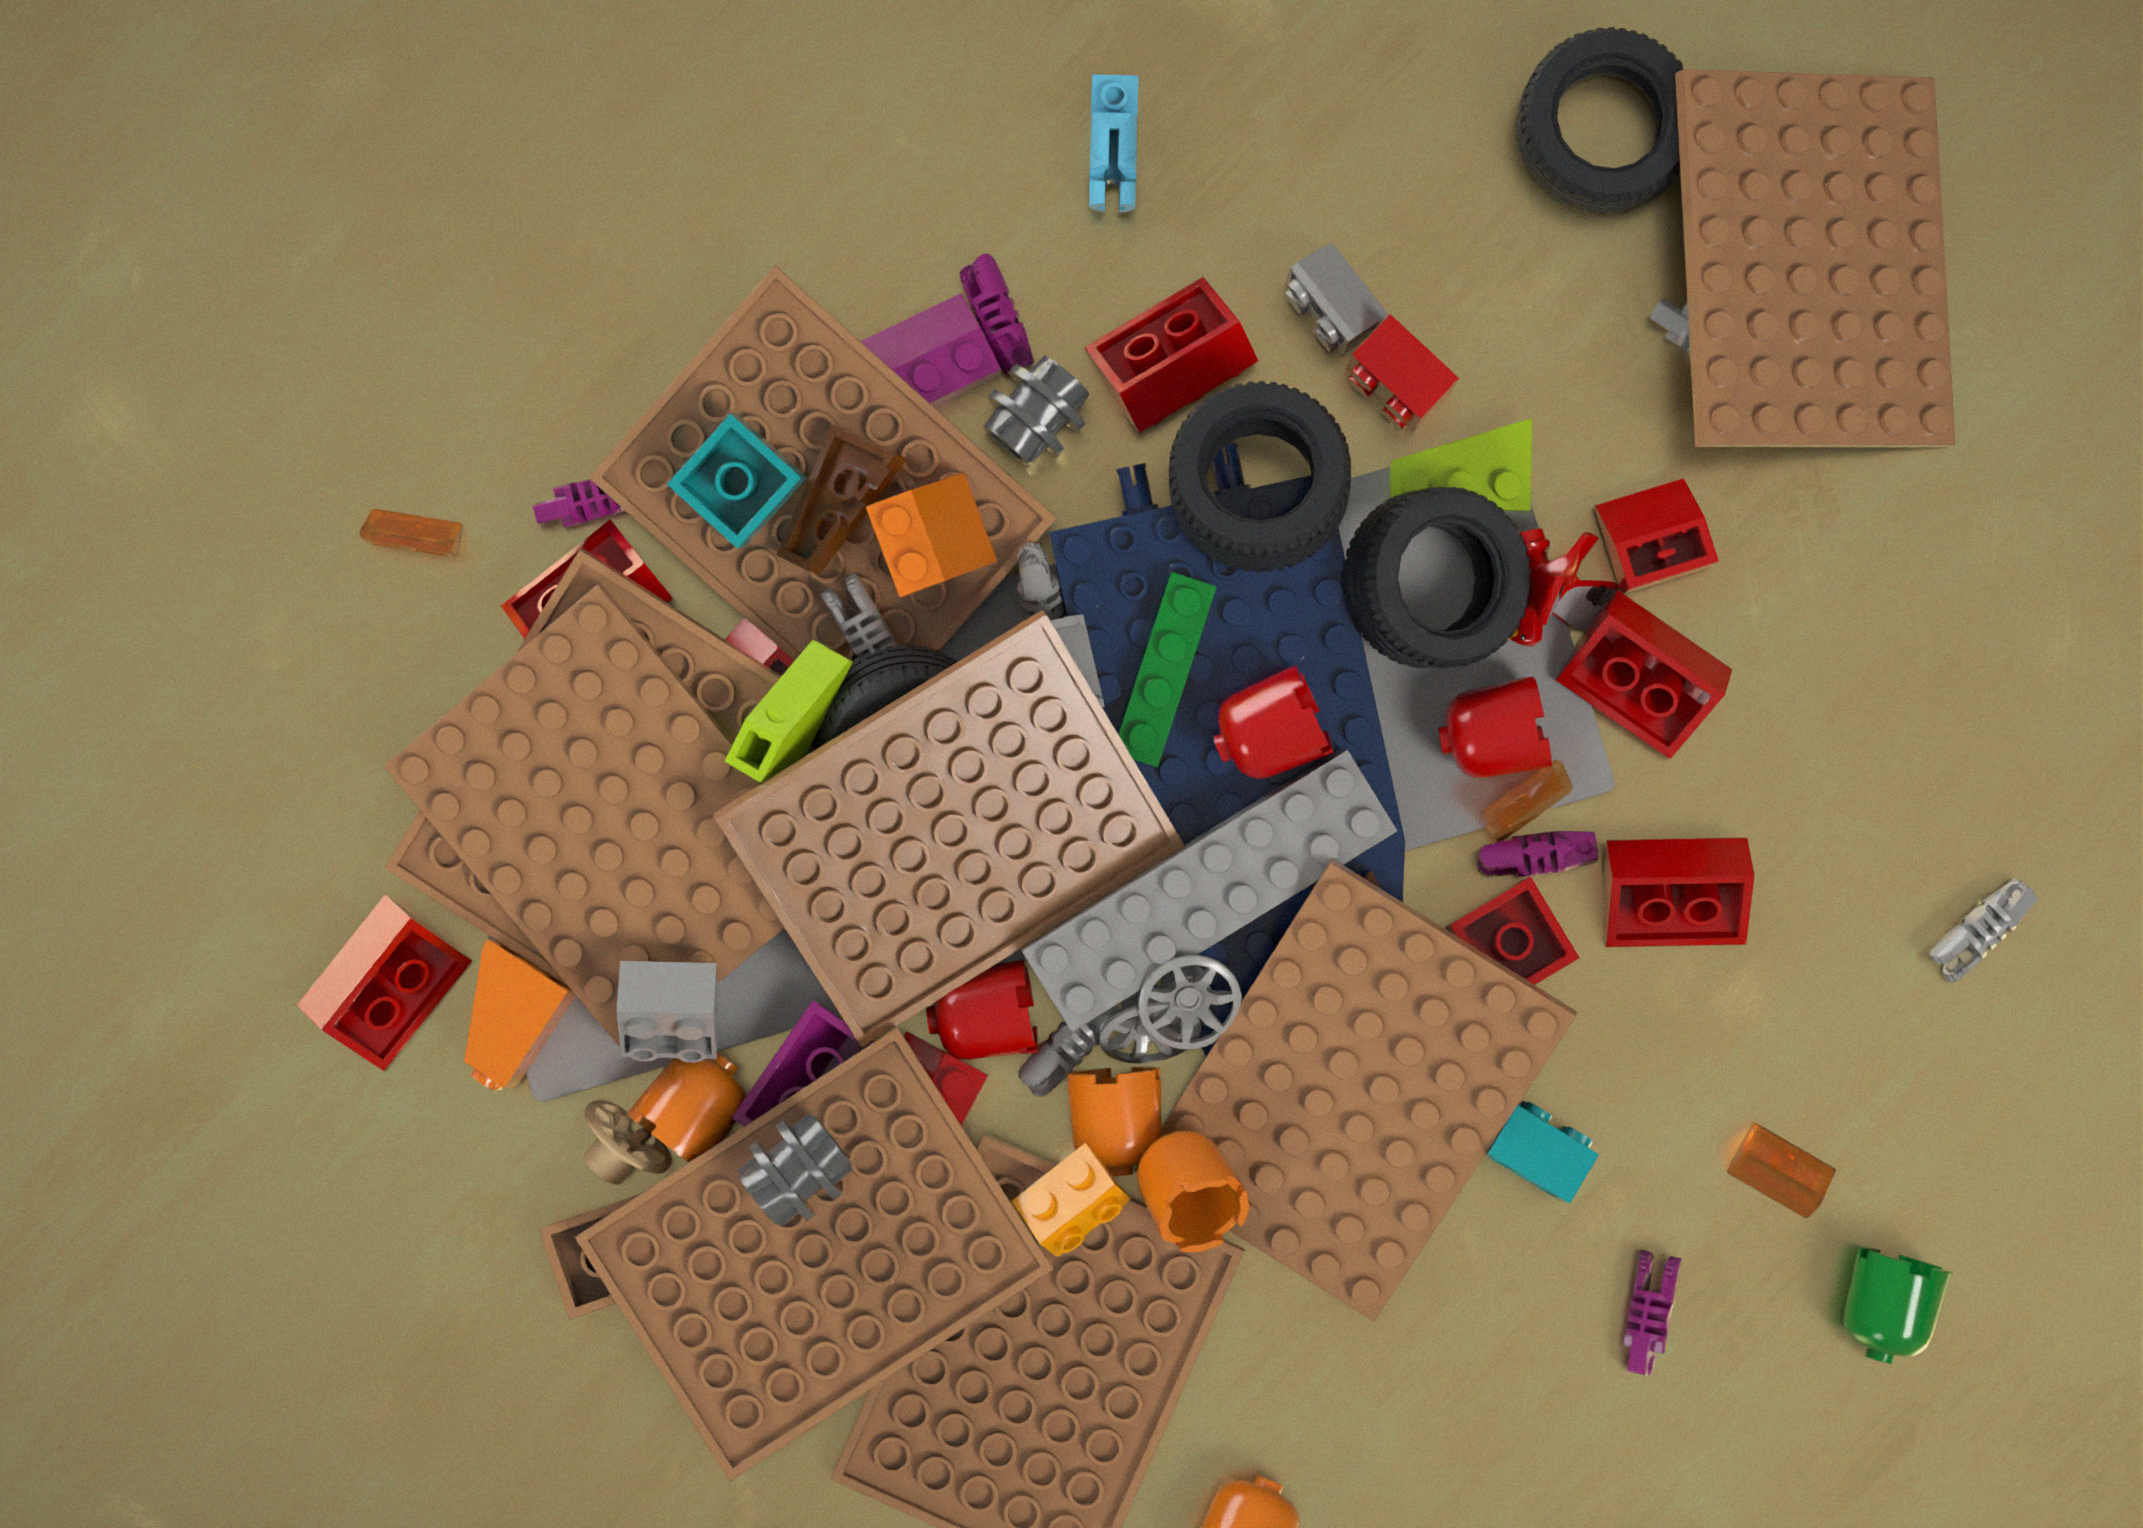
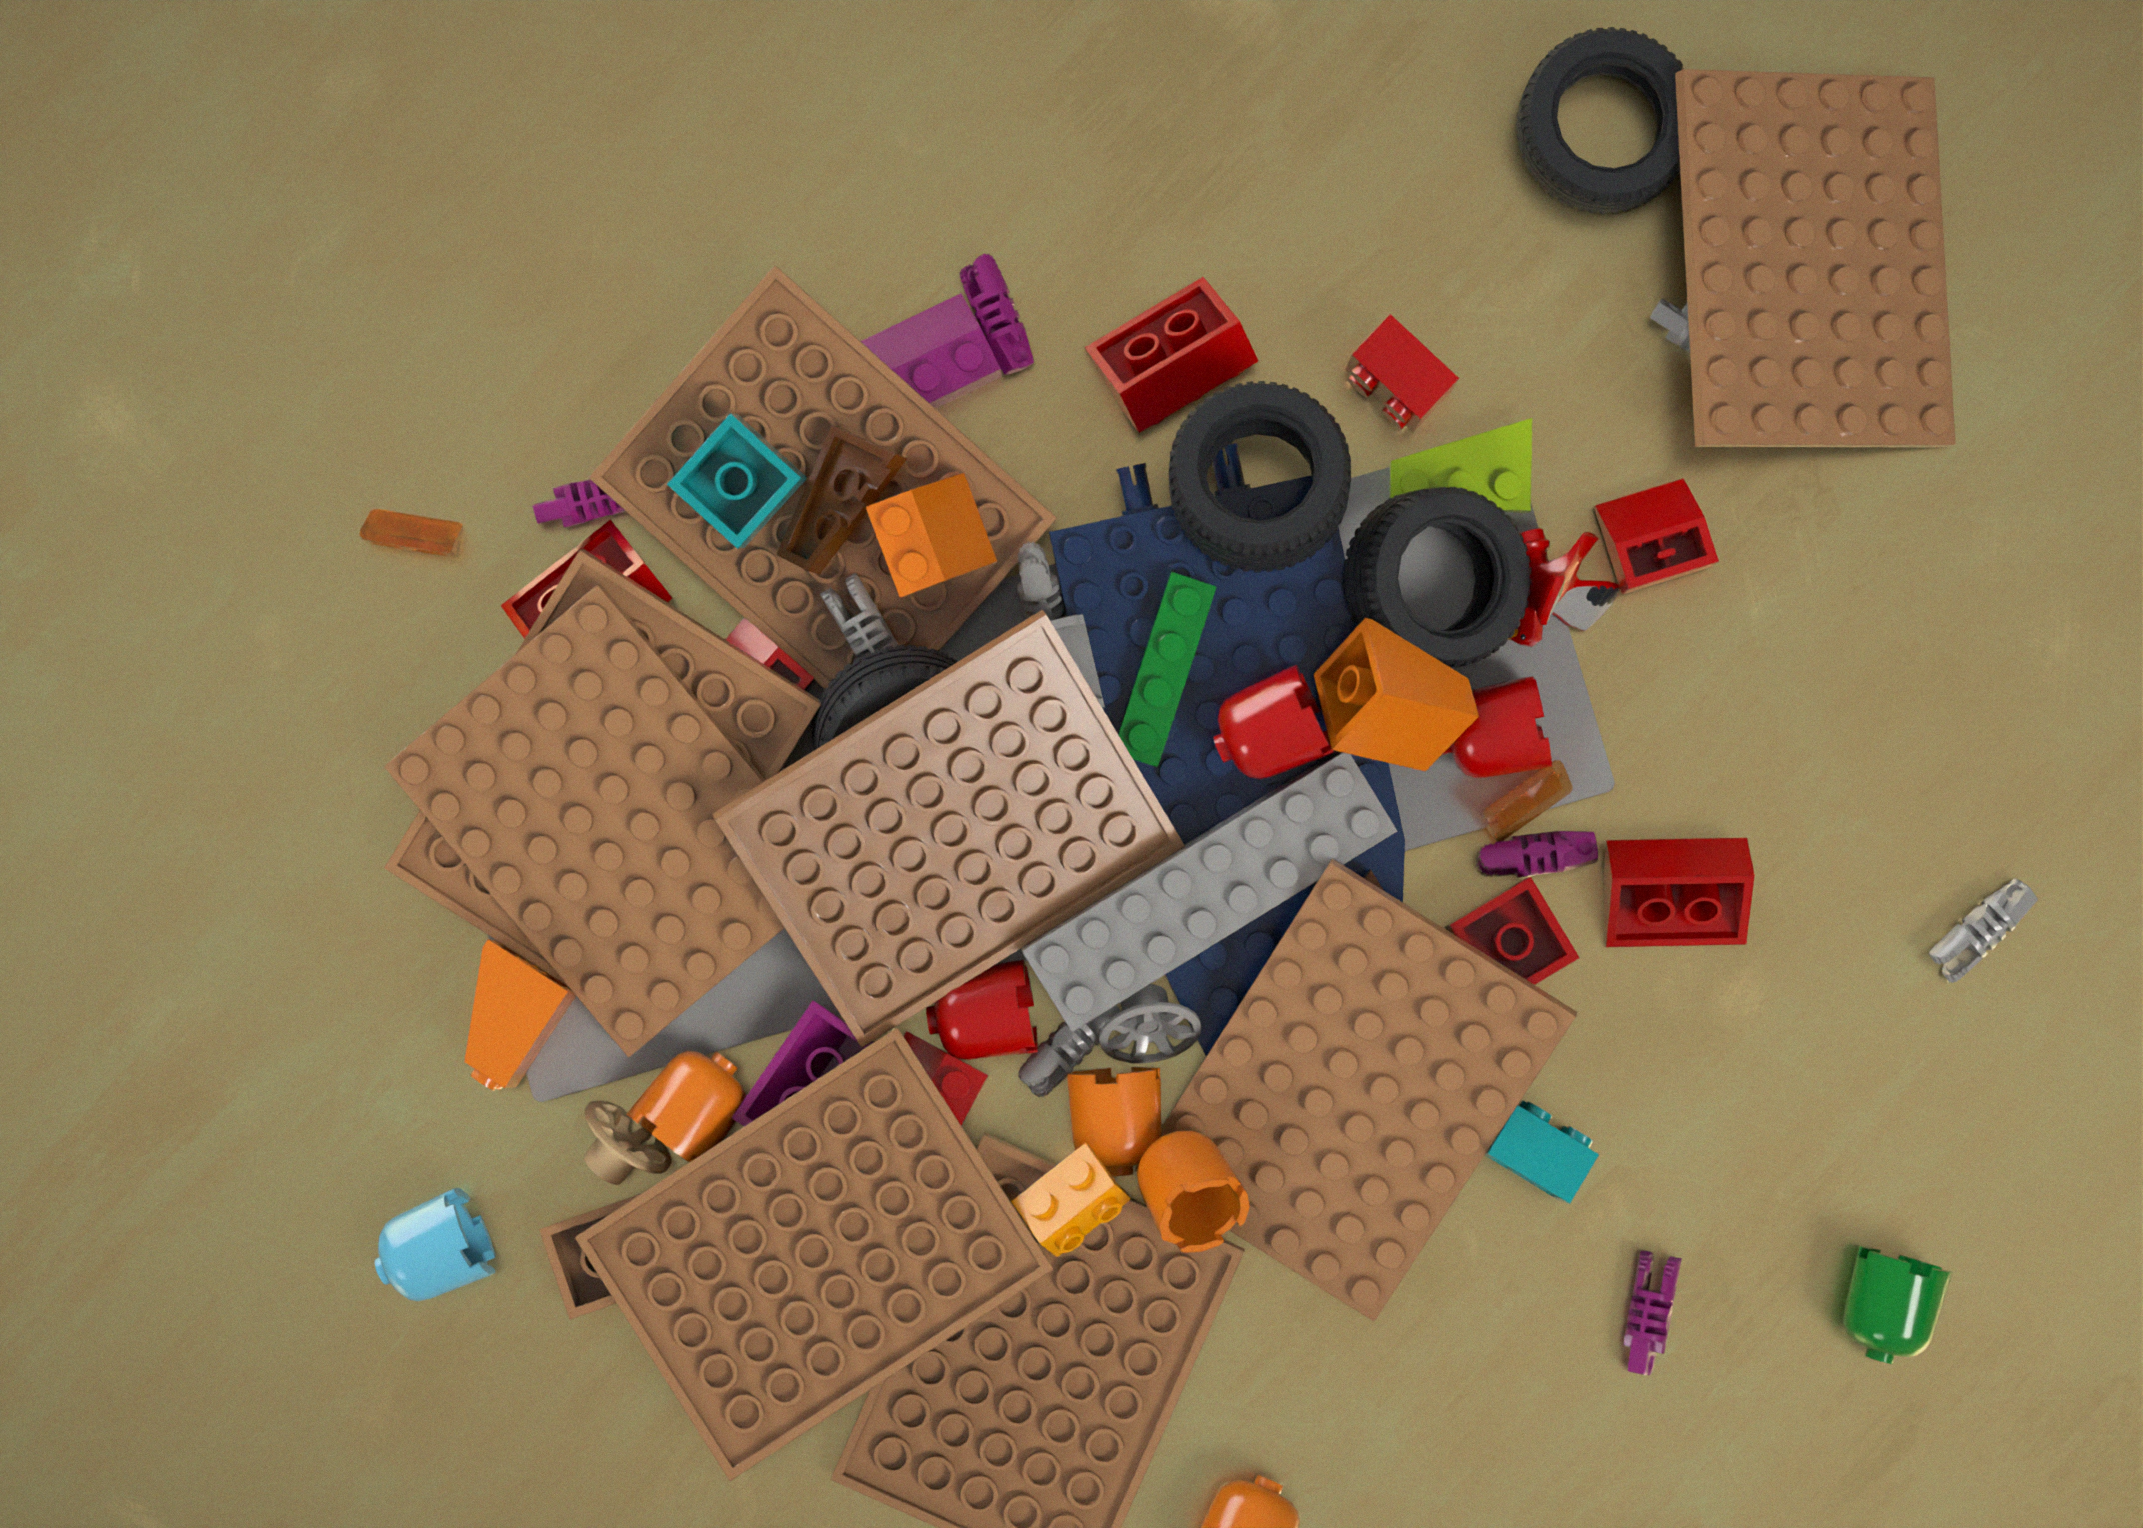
red slope [297,894,472,1071] -> none
light grey slope [617,961,718,1063] -> none
lime slope [724,640,853,783] -> none
dark grey piece [738,1113,853,1227] -> none
dark grey piece [983,355,1089,466] -> none
medium azure plate [1089,74,1138,212] -> none
light grey wheel [1138,955,1242,1050] -> none
light grey slope [1285,242,1389,356] -> none
red slope [1556,590,1733,759] -> none
clear orange slope [1727,1122,1836,1218] -> none
none -> medium azure cylinder [374,1188,495,1301]
none -> orange slope [1314,618,1479,772]

